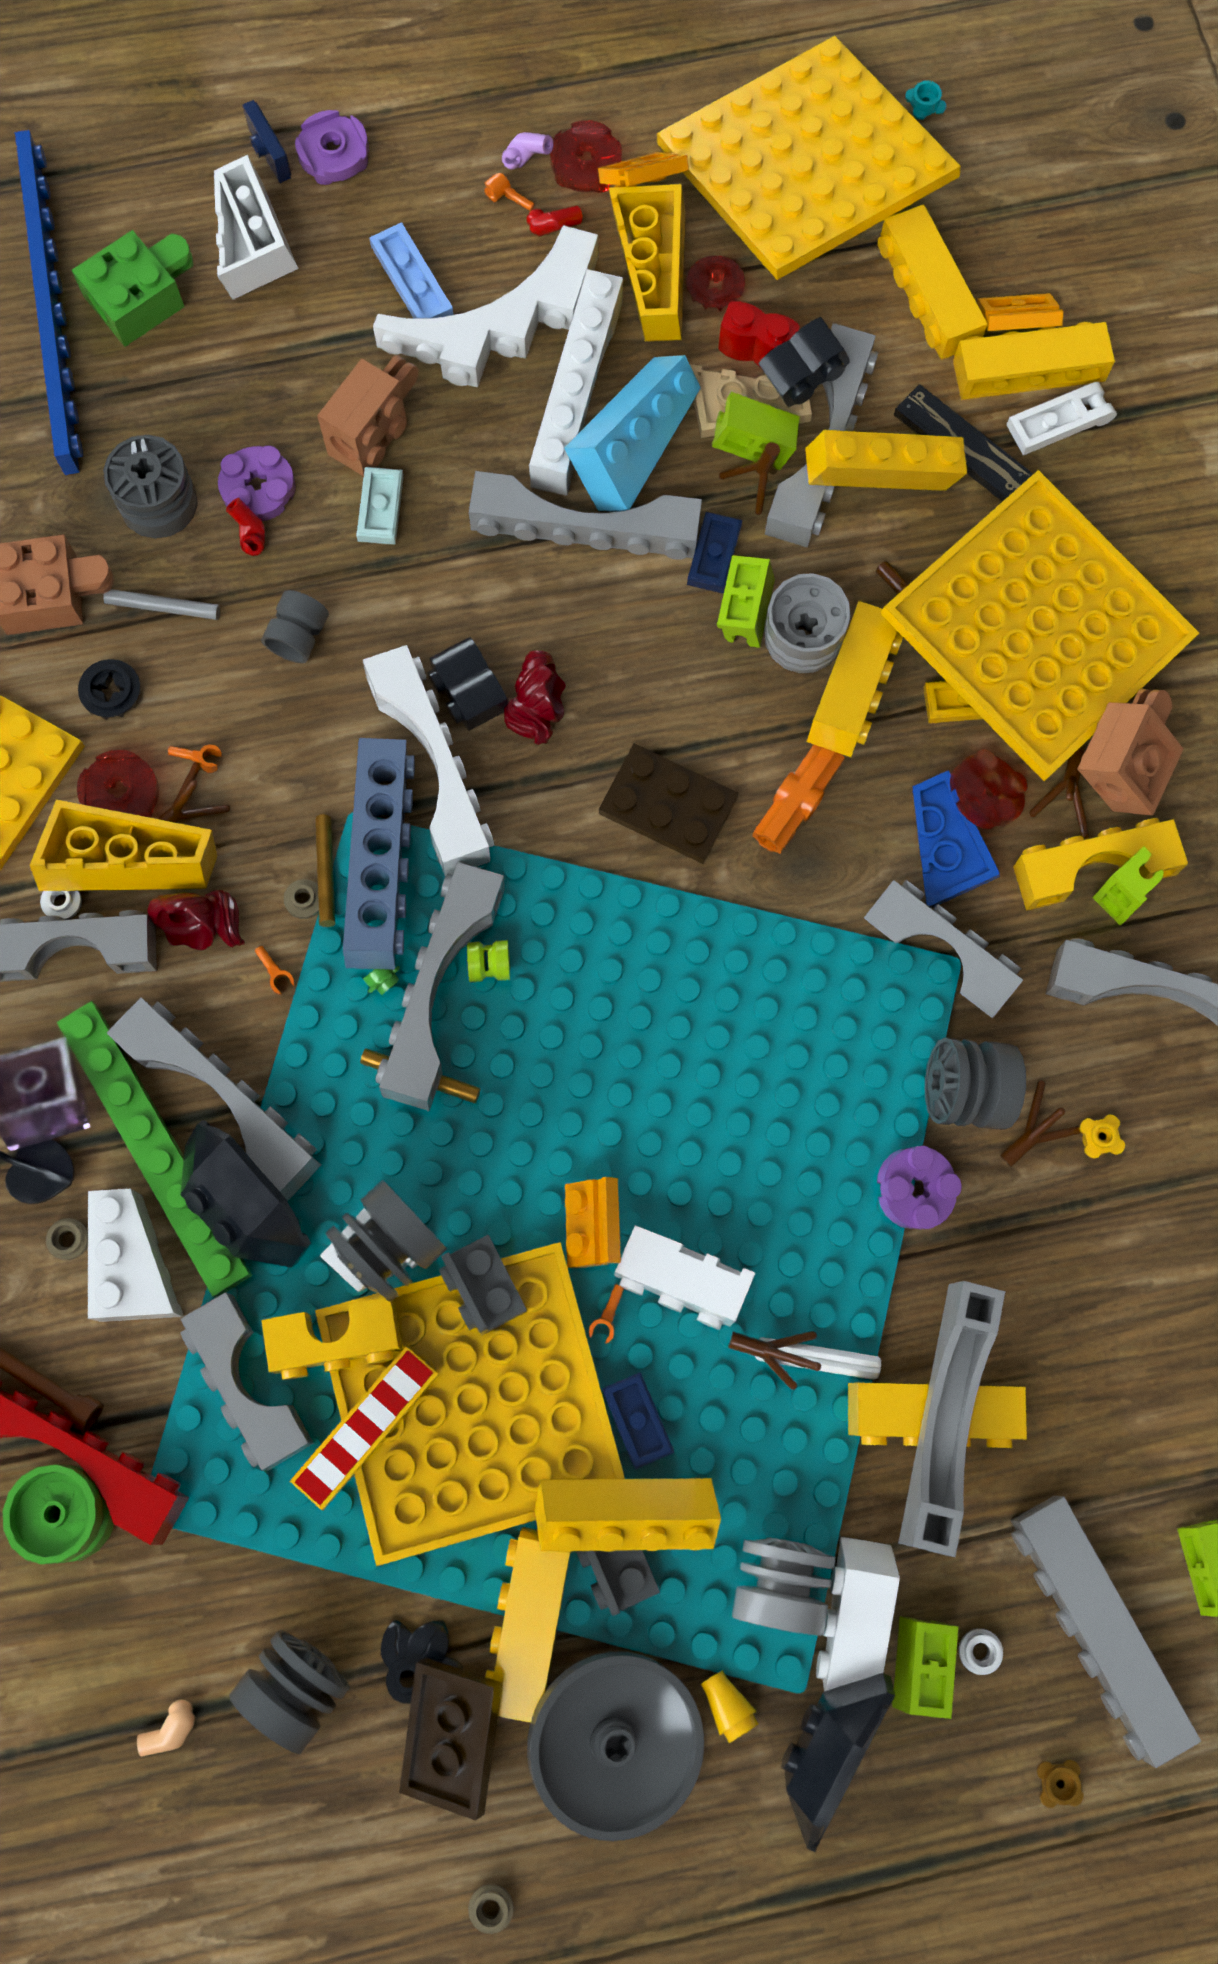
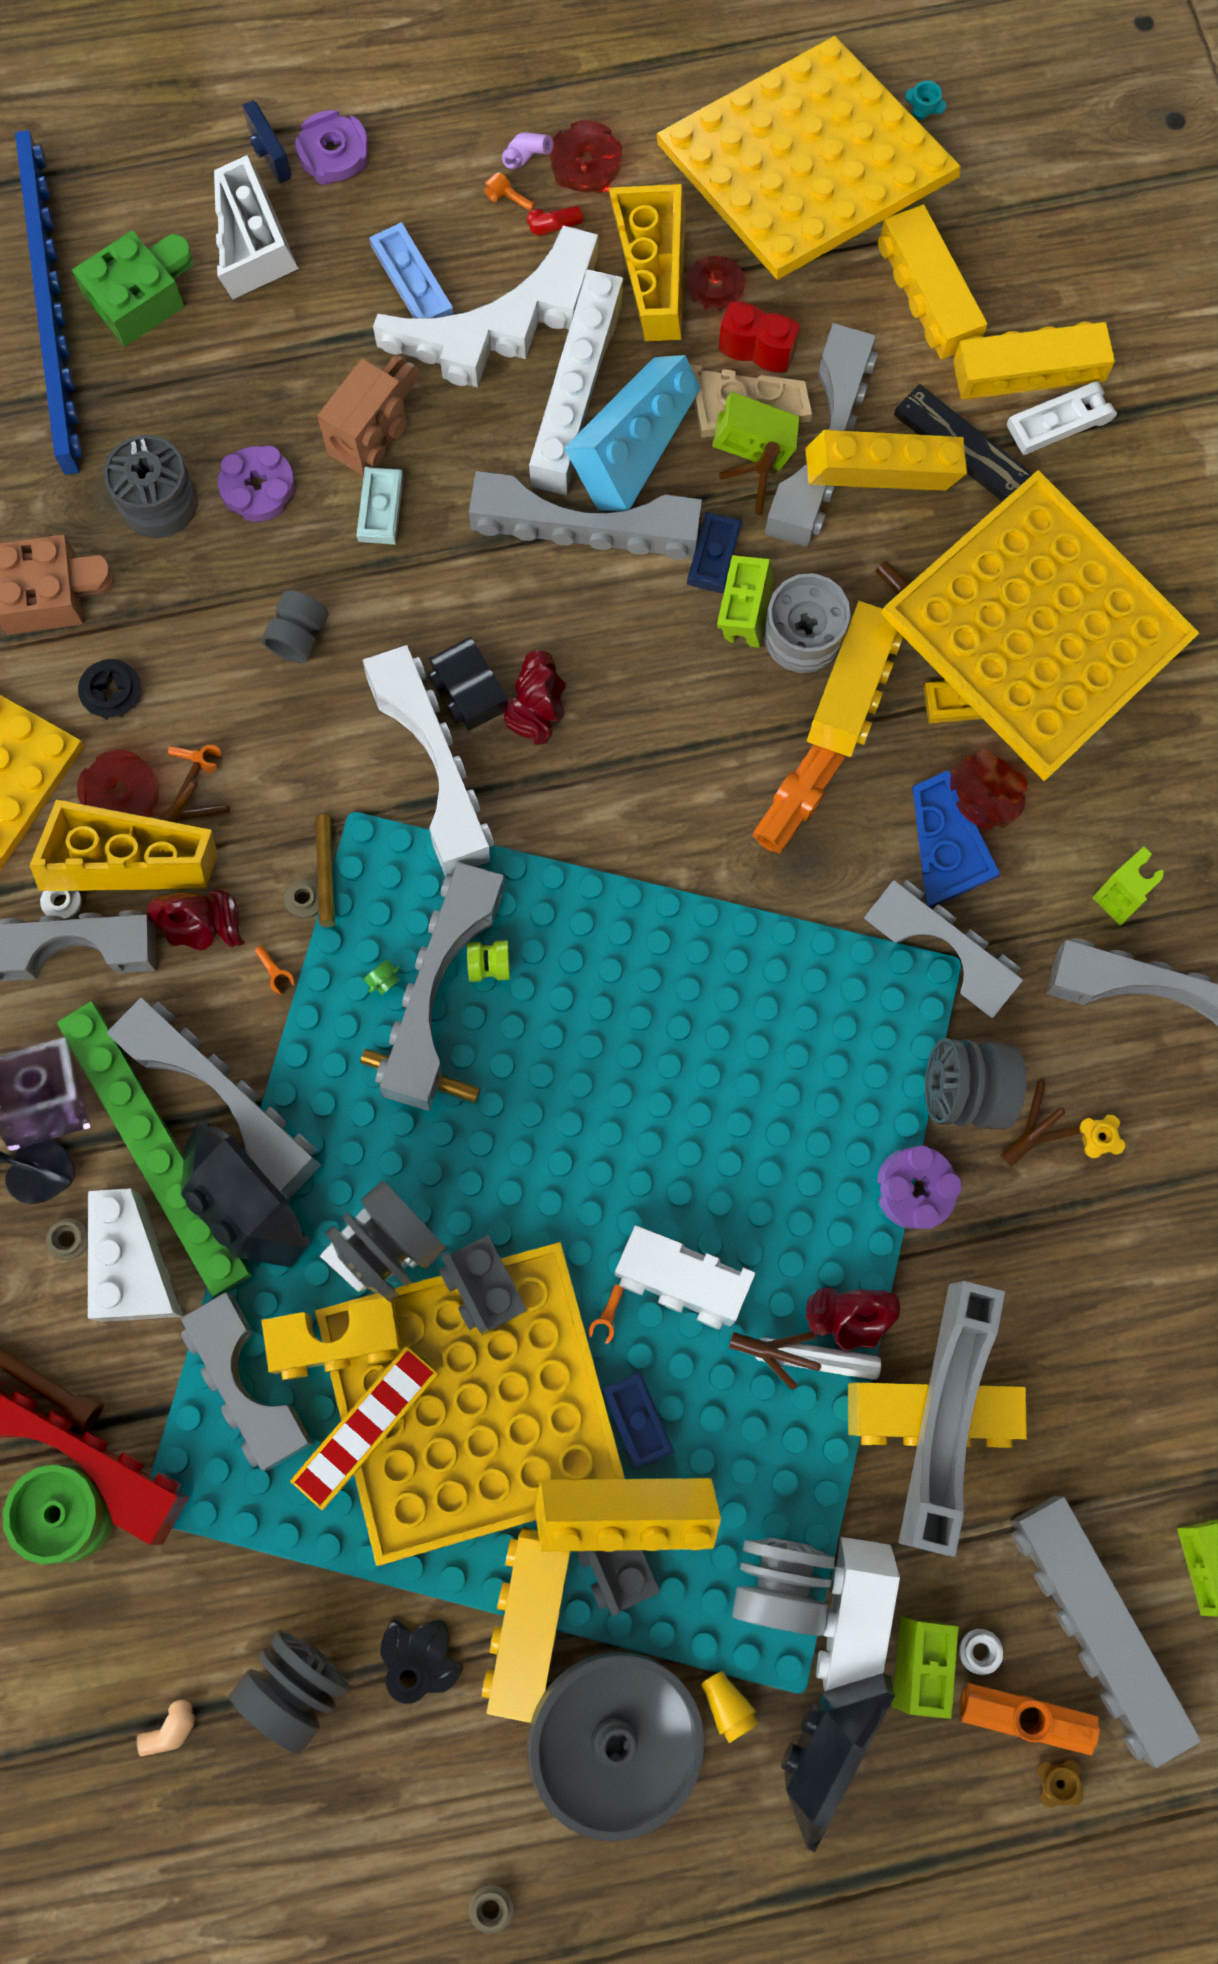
light grey bar [103,589,220,620] -> none
red arm [226,498,265,556] -> none
sand blue brick [343,738,415,970] -> none
dark brown plate [399,1658,502,1821] -> none
light orange plate [565,1177,621,1268] -> none
light orange plate [598,152,689,187] -> none
dark brown plate [599,743,739,864] -> none
black brick [758,317,850,407] -> none
light orange plate [977,293,1064,331] -> none
yellow arch [1013,818,1188,911] -> none
reddish brown plant [1029,749,1089,839] -> none
nougat brick [1077,689,1184,816] -> none
none -> dark red hair [805,1288,900,1351]
none -> orange piece [959,1682,1100,1756]

